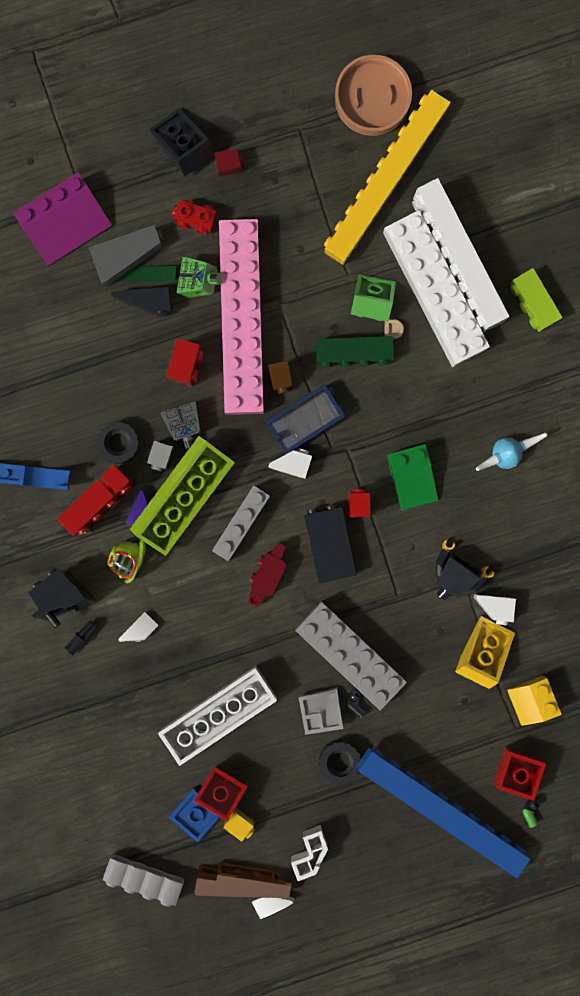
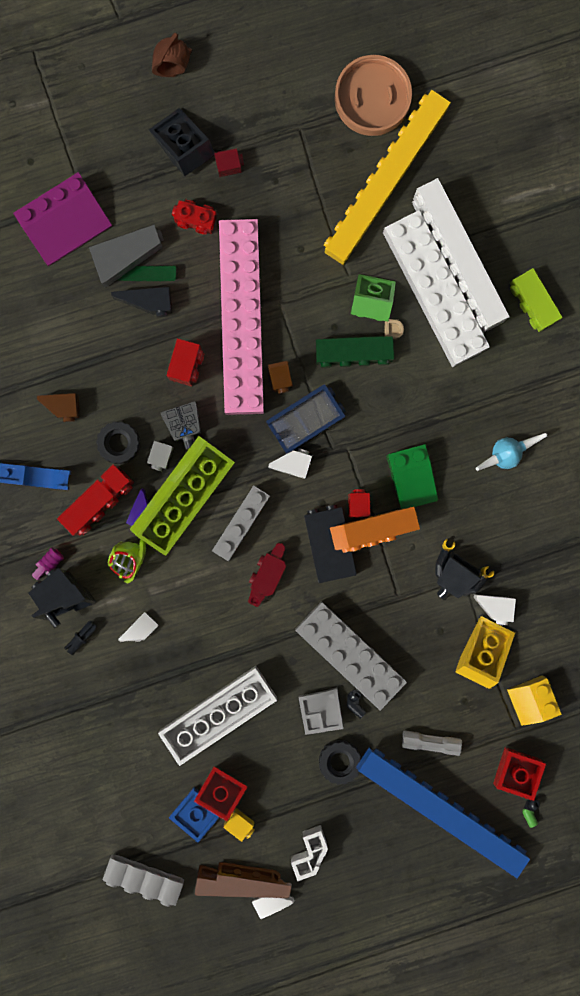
bright green torso [177,257,223,298] -> none
none -> magenta hinge [32,547,64,580]
none -> reddish brown slope [37,393,80,422]
none -> copper helmet [152,33,192,77]
none -> orange brick [330,507,420,553]
none -> light grey axle [402,731,462,756]

